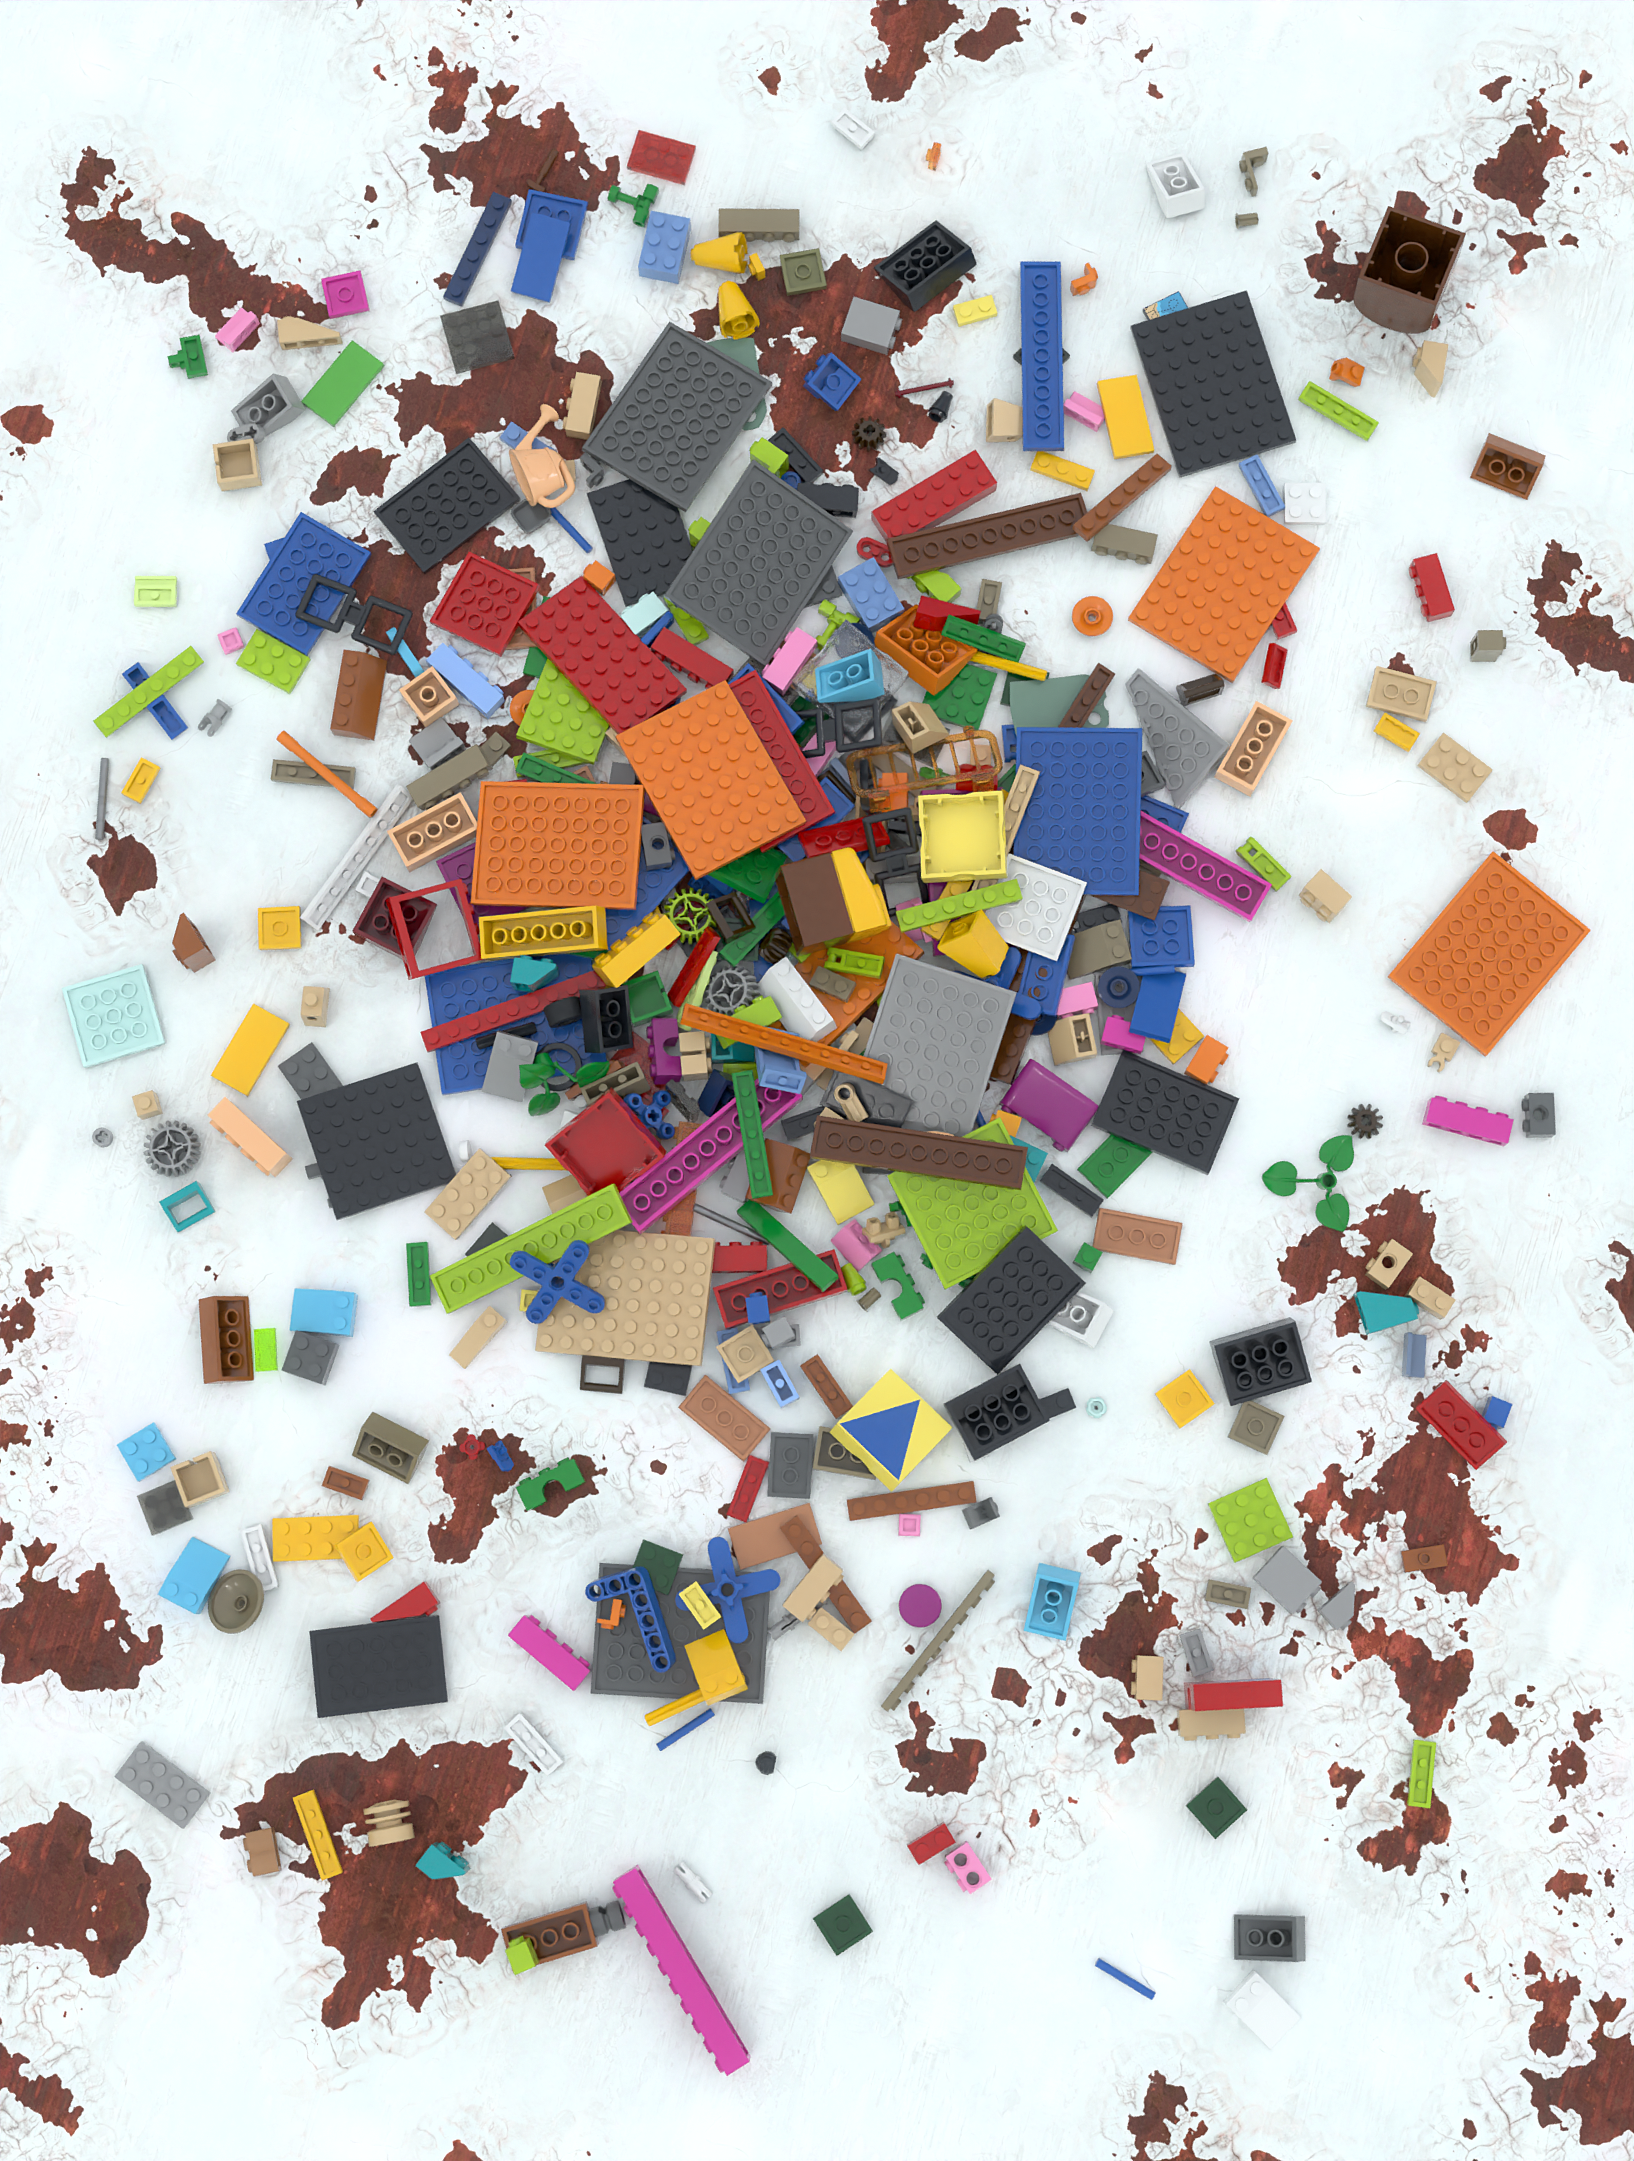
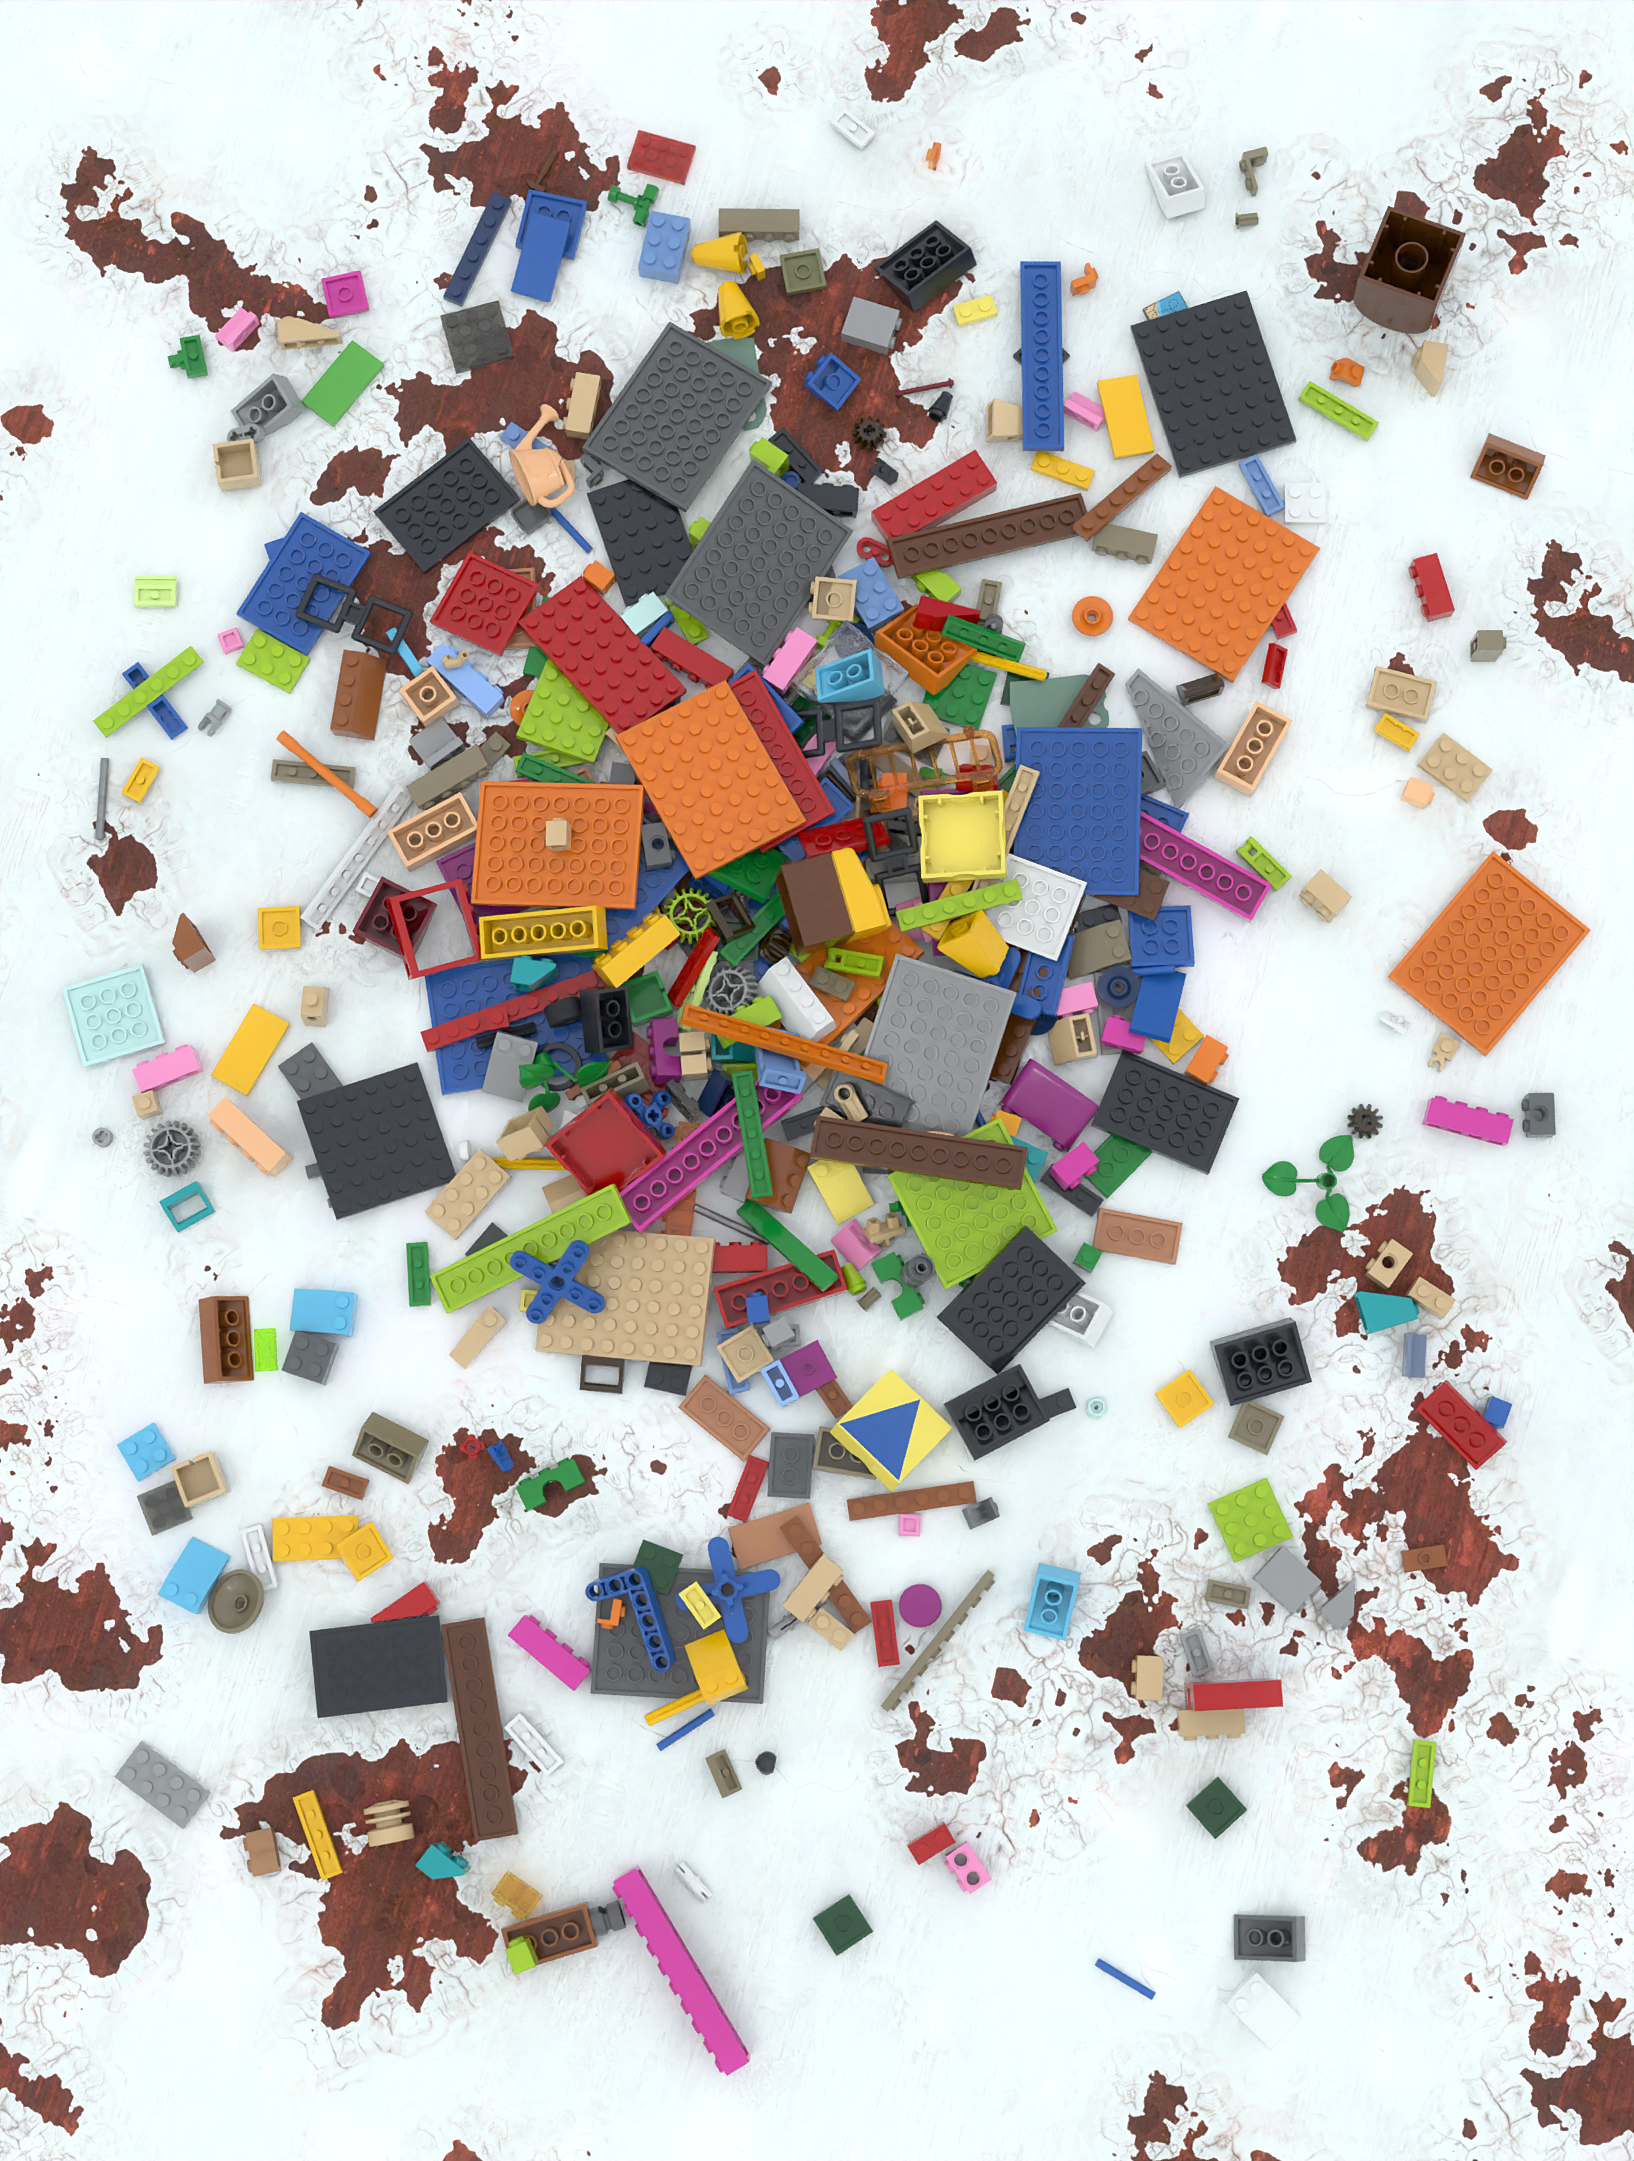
none -> bright pink brick [132,1044,203,1093]
none -> tan arm [441,650,470,669]
none -> reddish brown plate [442,1617,519,1842]
none -> red plate [485,1006,510,1031]
none -> clear yellow brick [491,1870,543,1920]
none -> tan piece [496,1106,555,1162]
none -> tan brick [546,818,572,851]
none -> dark tan plate [705,1749,742,1798]
none -> magenta plate [780,1340,837,1398]
none -> tan plate [808,577,857,622]
none -> red plate [870,1599,900,1667]
none -> dark grey wheel [900,1254,935,1288]
none -> dark pink brick [1048,1141,1100,1191]
none -> light nougat brick [1400,776,1435,809]

